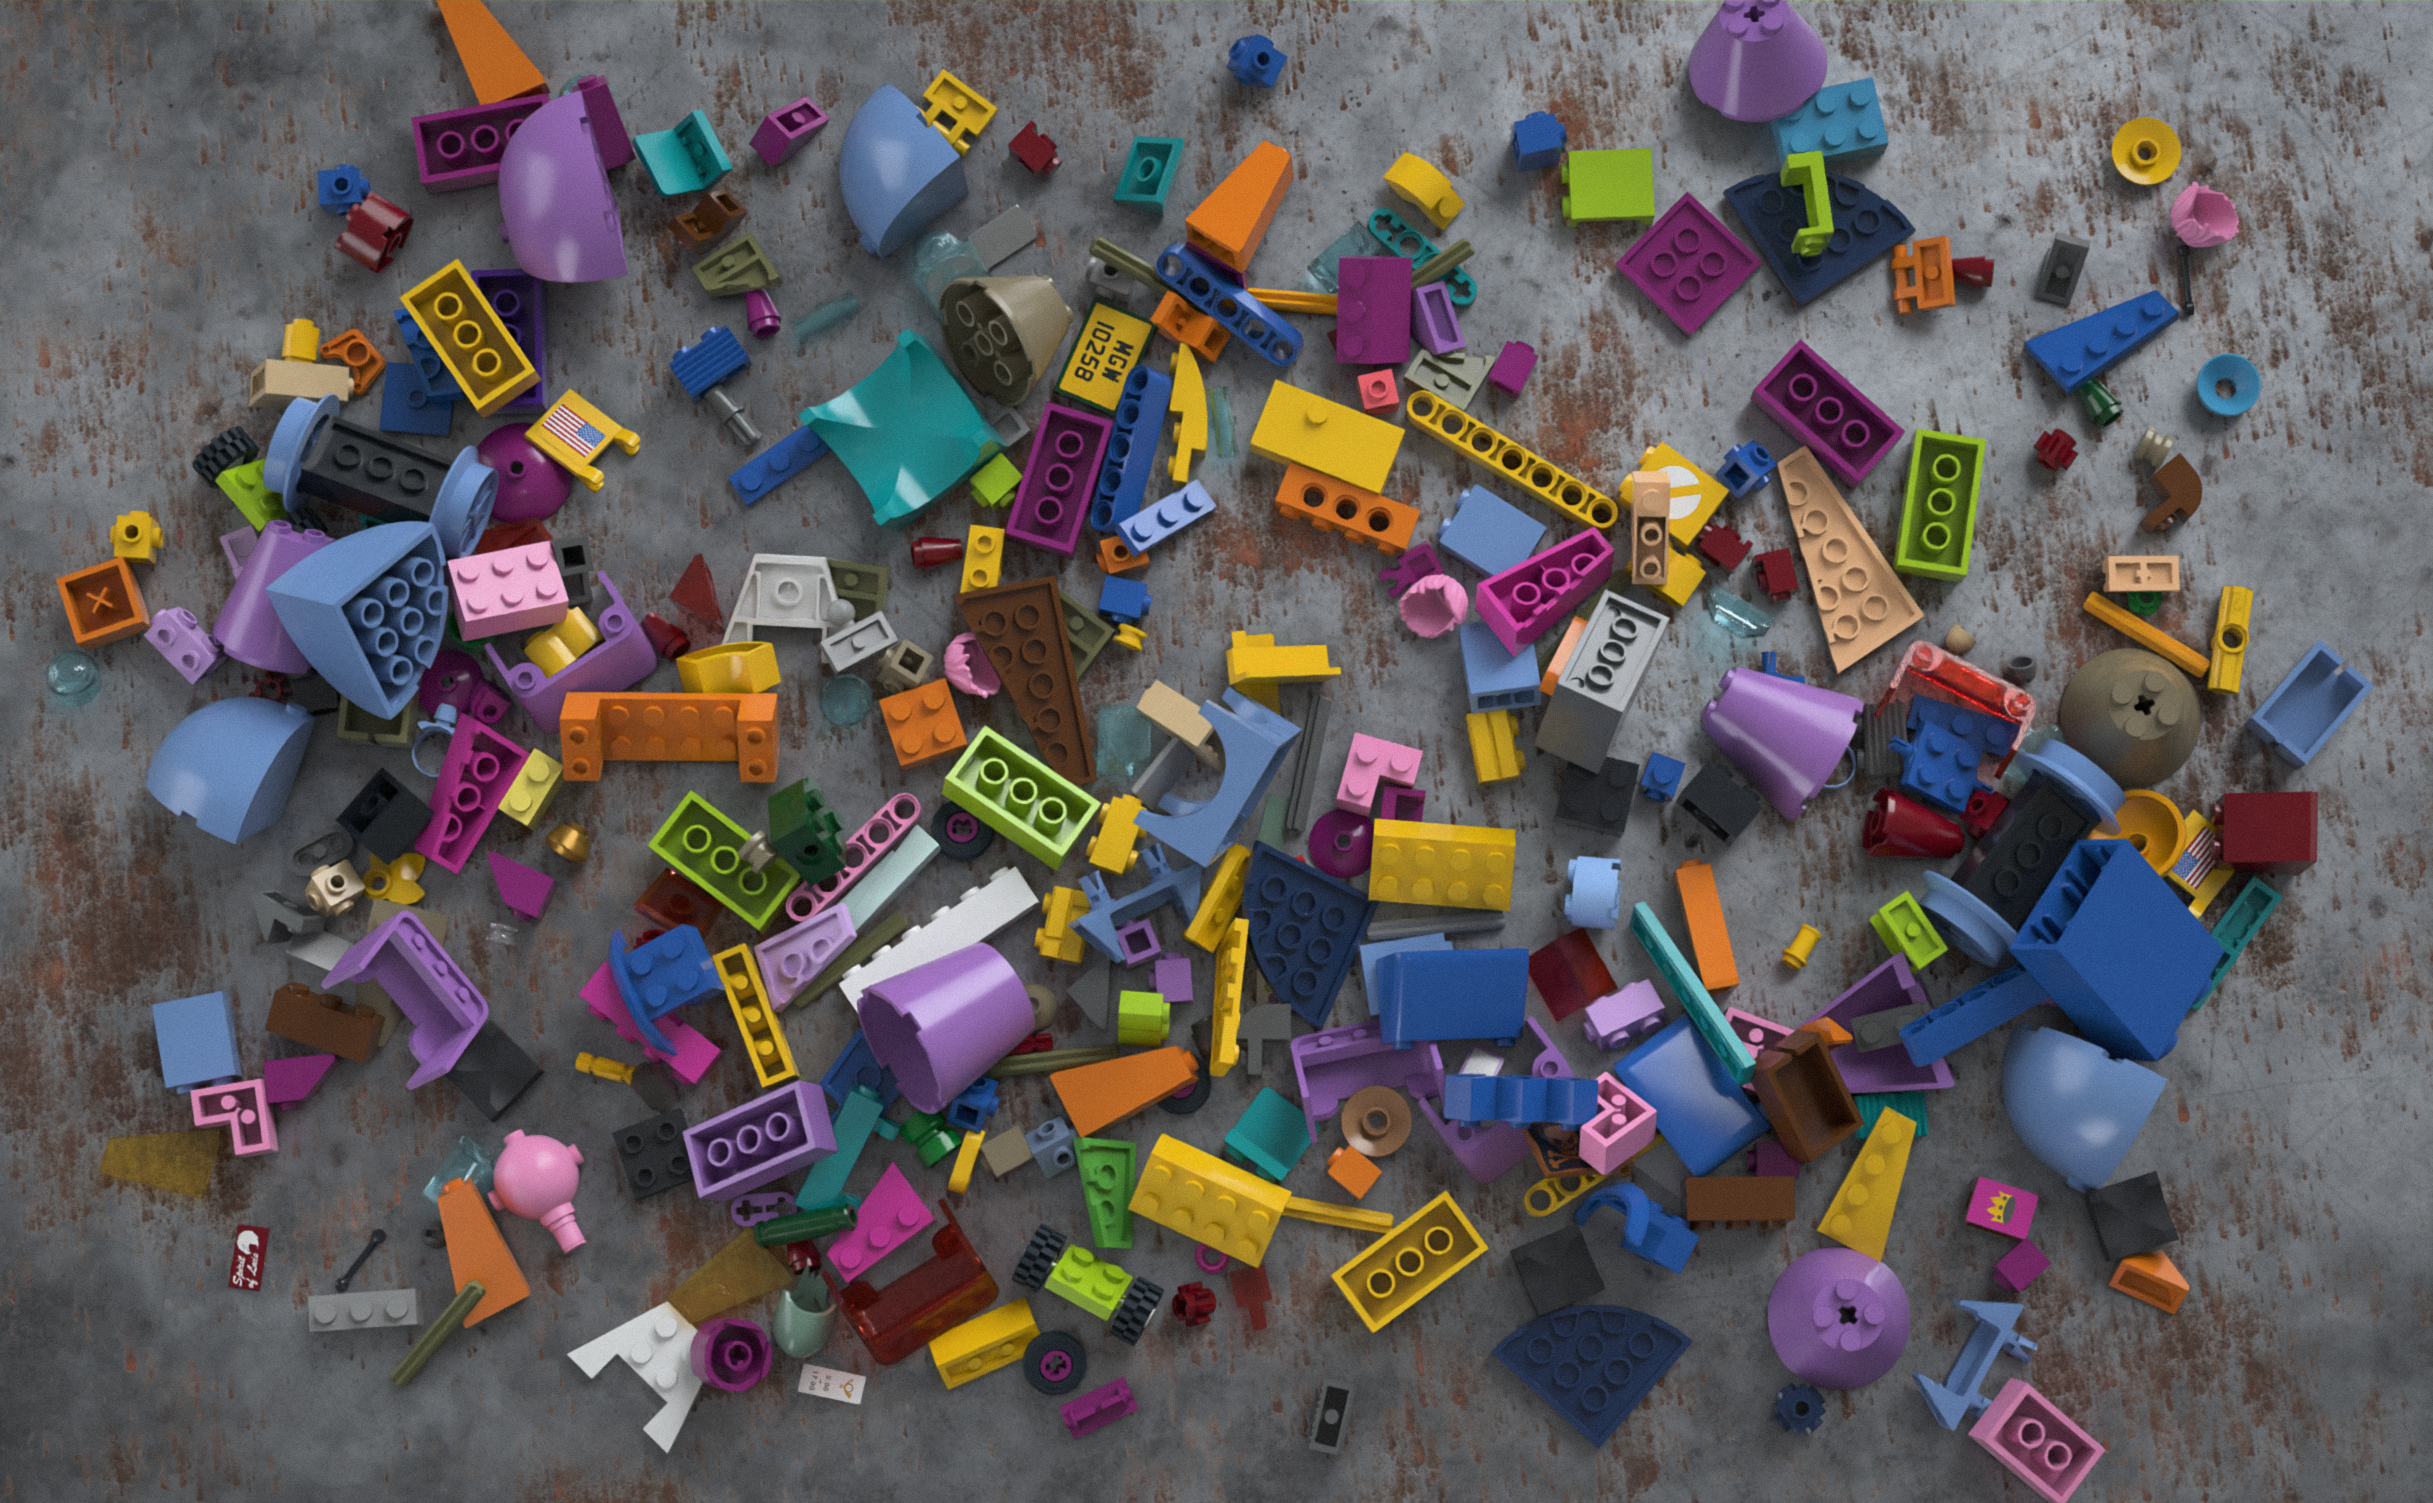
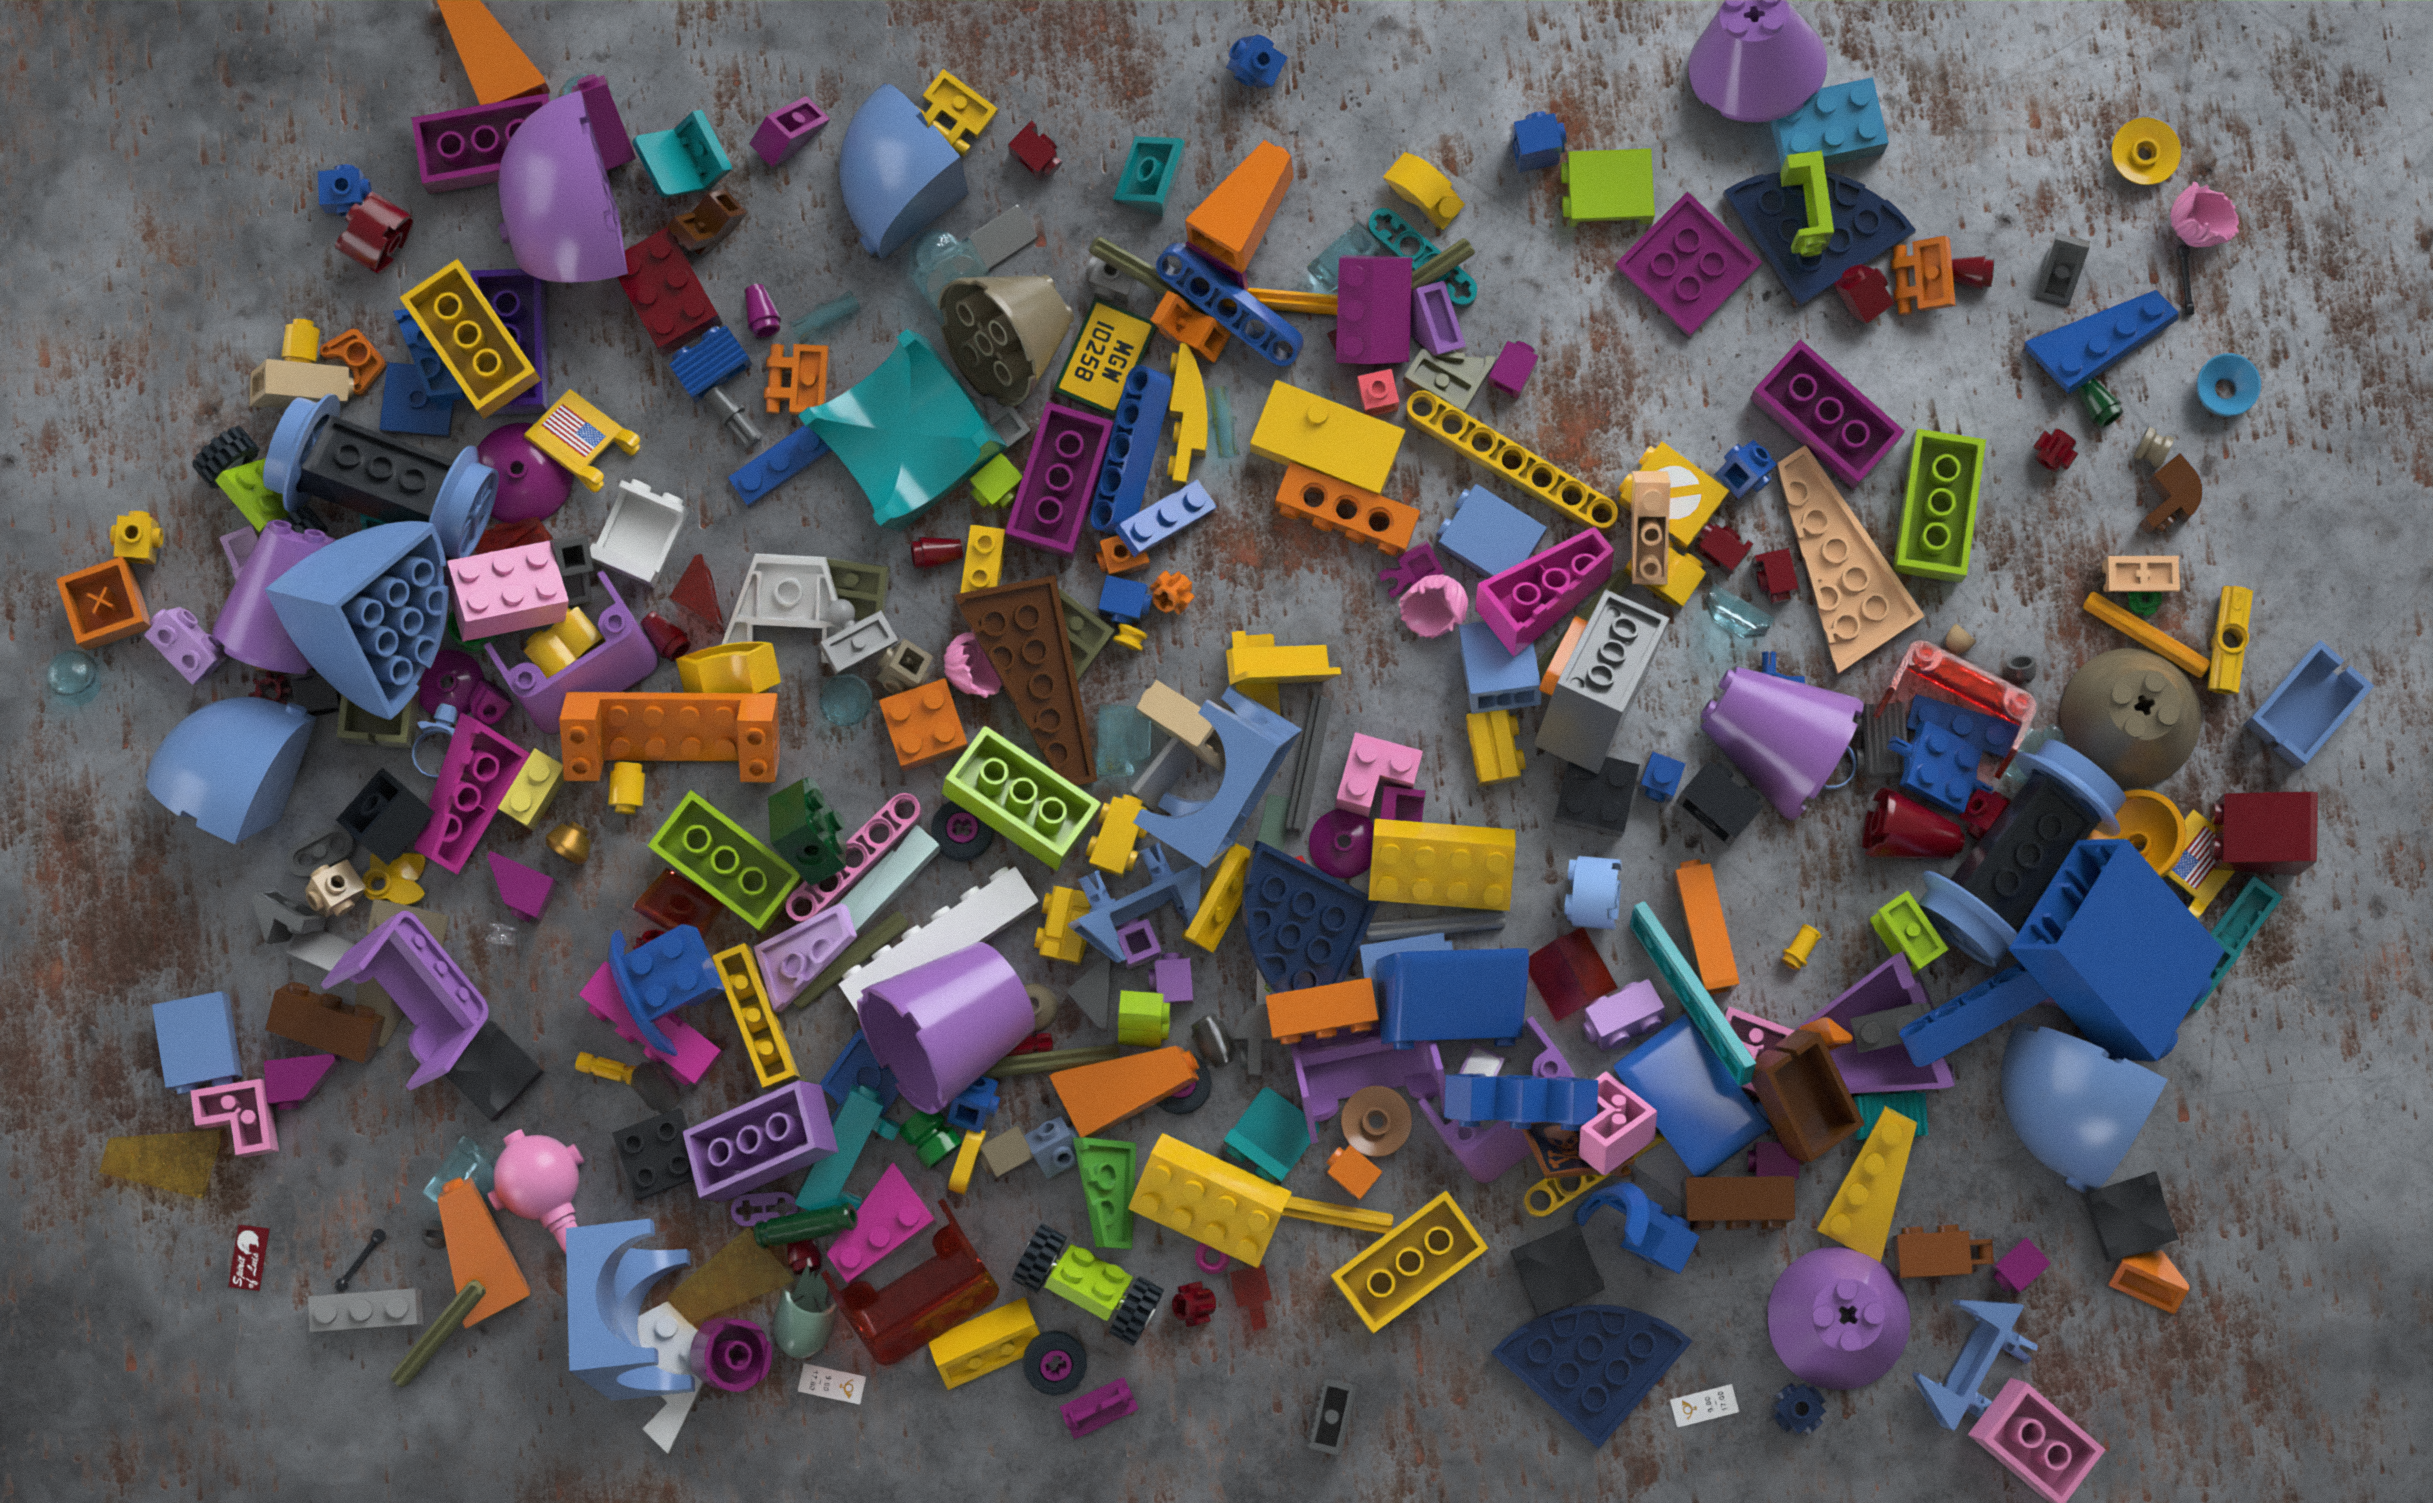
olive wing [691,232,783,298] -> none
dark tan wheel [737,830,780,875] -> none
yellow wing [1210,918,1249,1077] -> none
dark pink piece [1959,1176,2038,1241] -> none
none -> medium blue piece [566,1219,695,1401]
none -> white panel [590,479,689,589]
none -> yellow brick [608,762,645,814]
none -> dark red brick [617,227,723,358]
none -> orange plate [763,344,829,415]
none -> orange gear [1149,570,1195,615]
none -> orange brick [1265,977,1378,1045]
none -> white sticker [1670,1384,1739,1428]
none -> dark red brick [1833,264,1894,324]
none -> dark orange brick [1893,1224,1994,1279]

